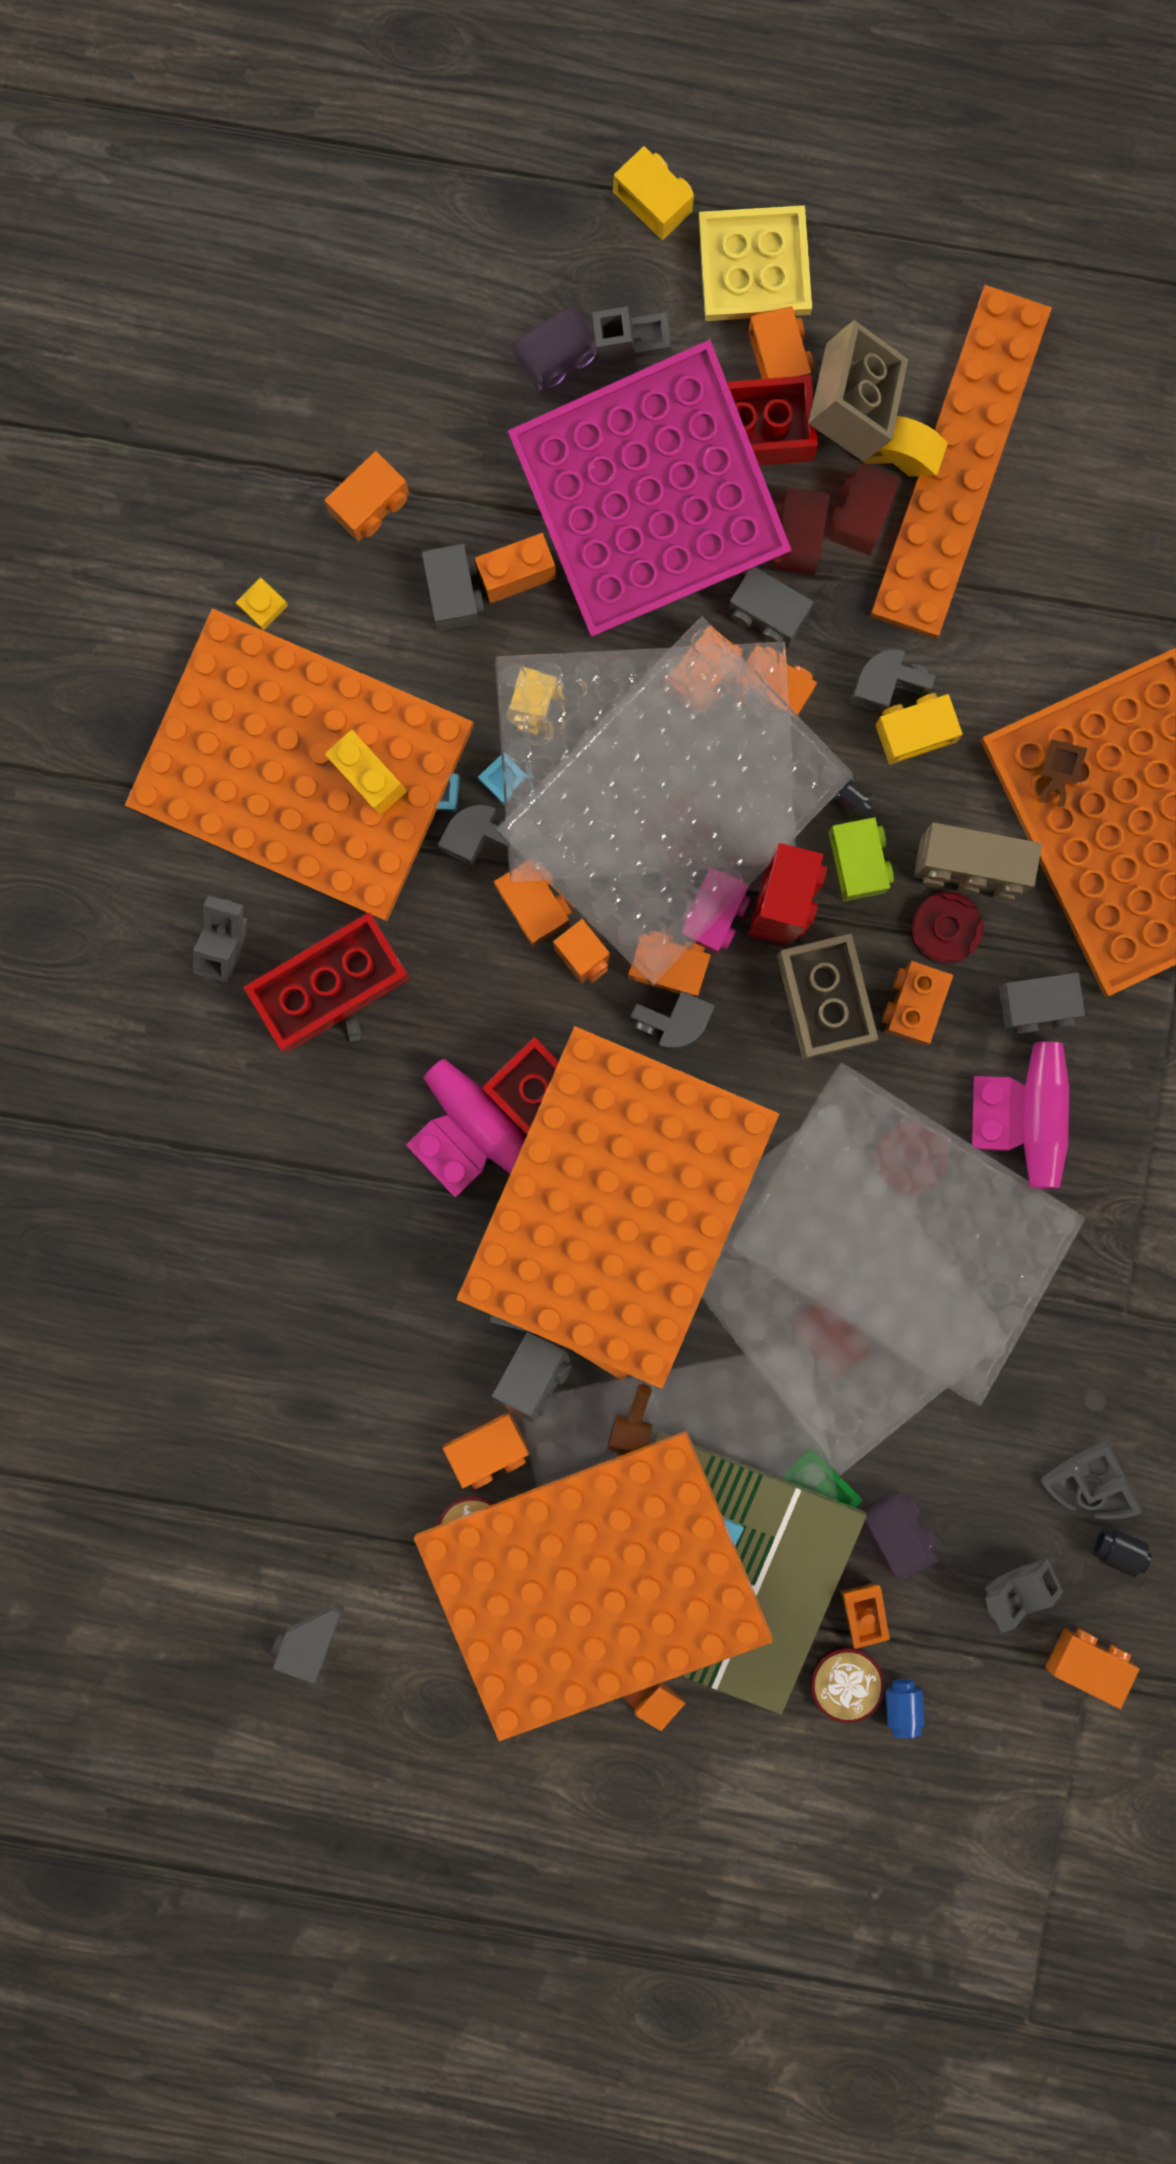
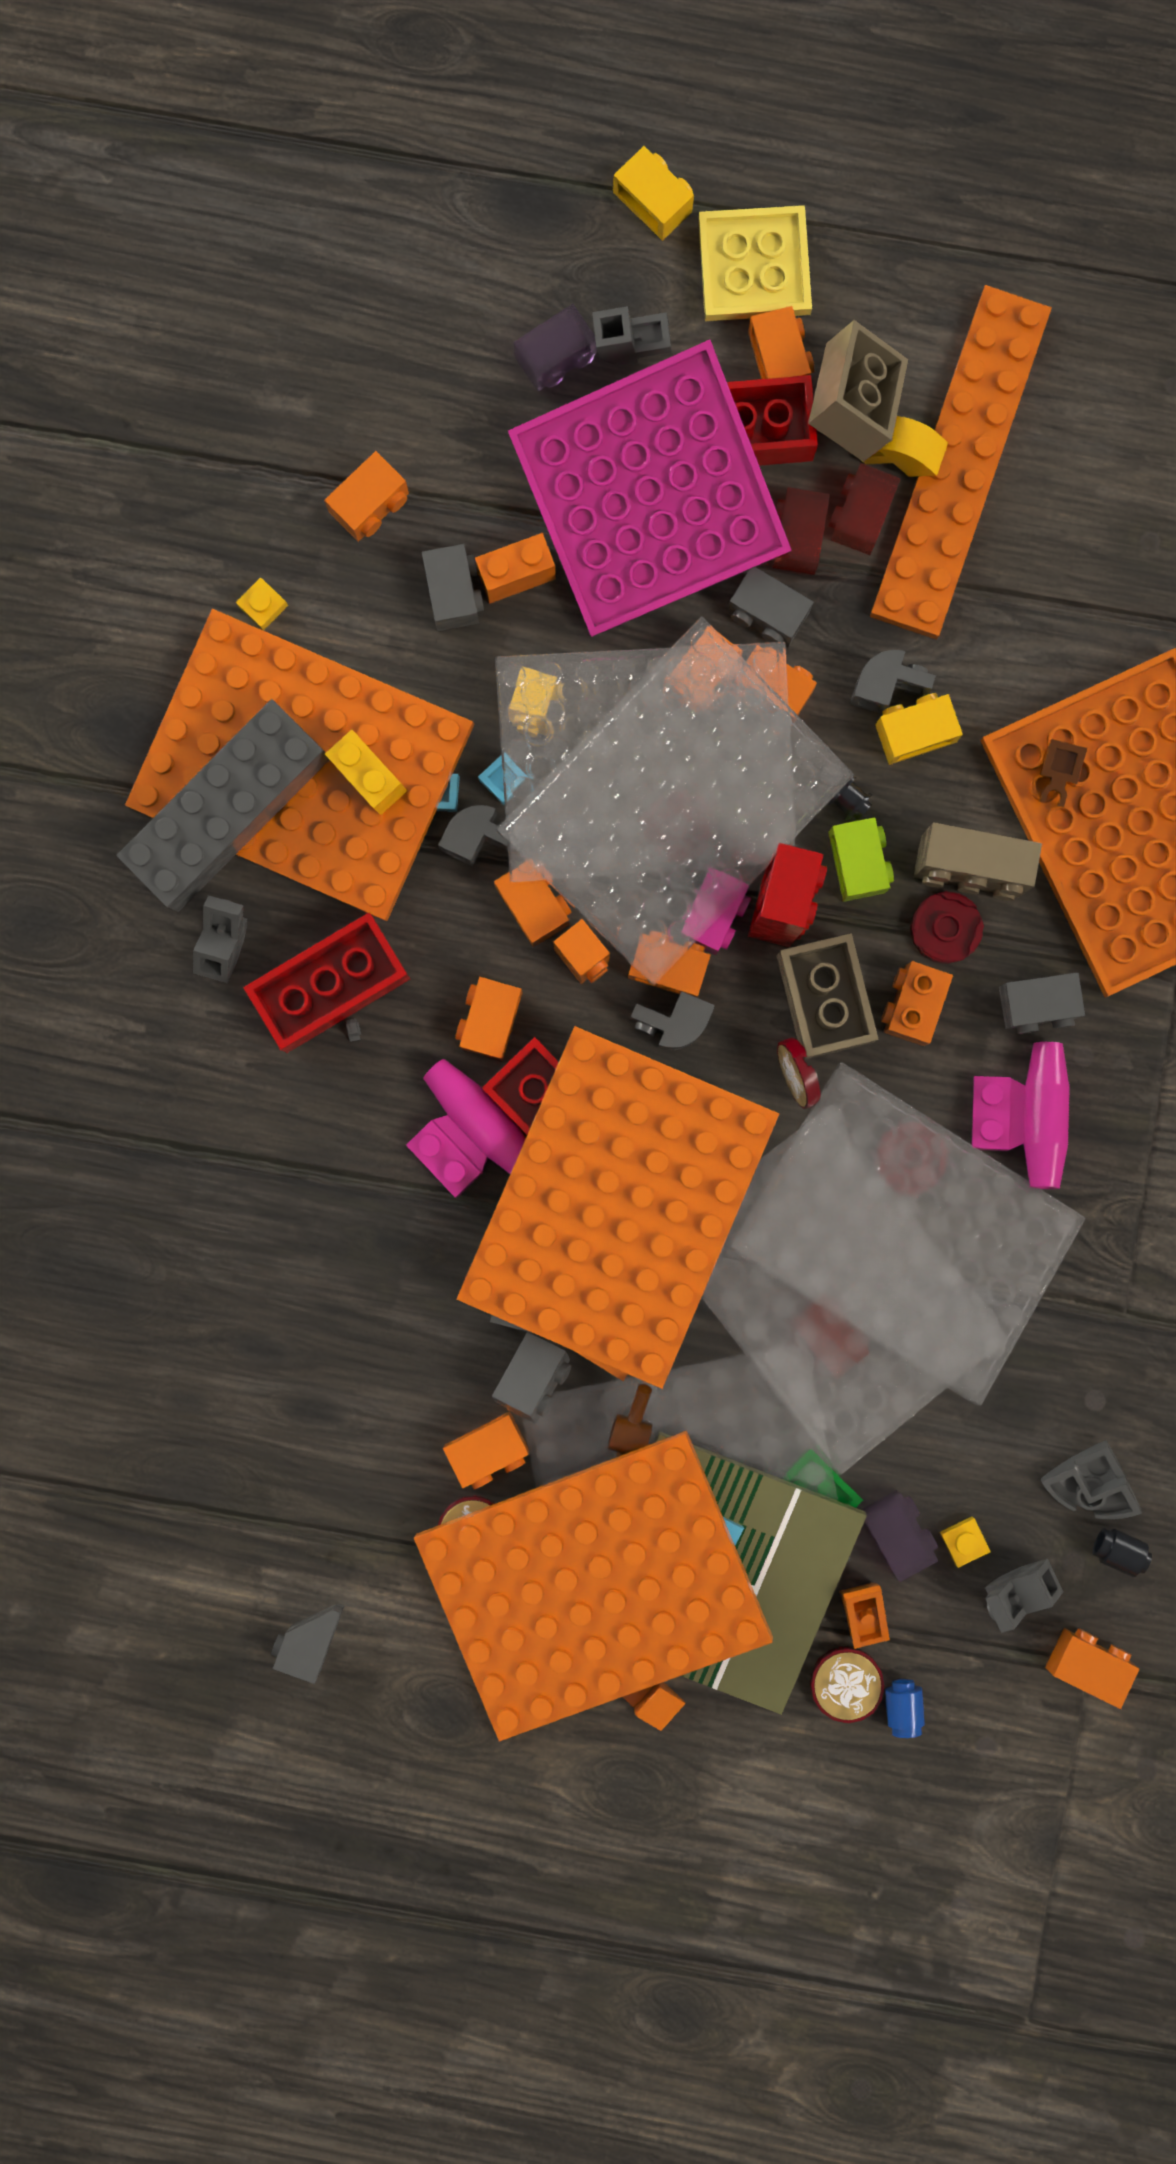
none -> dark grey brick [116,699,329,912]
none -> orange brick [455,977,523,1061]
none -> tile [777,1037,821,1110]
none -> yellow plate [939,1516,991,1568]

